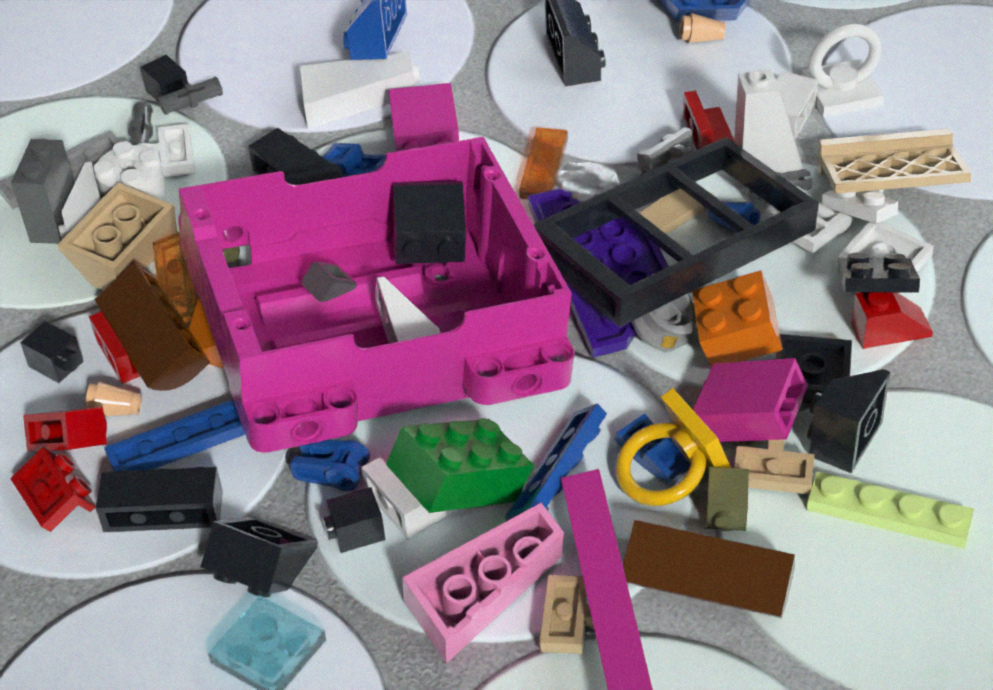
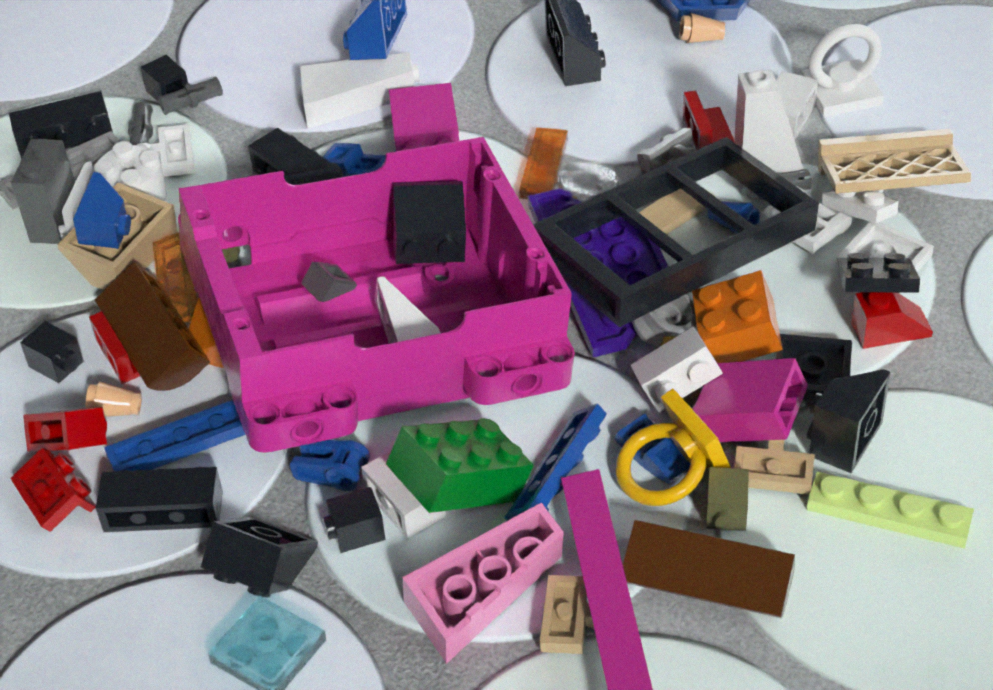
none -> black brick [9,91,113,159]
none -> blue slope [73,172,131,249]
none -> white brick [631,326,723,412]

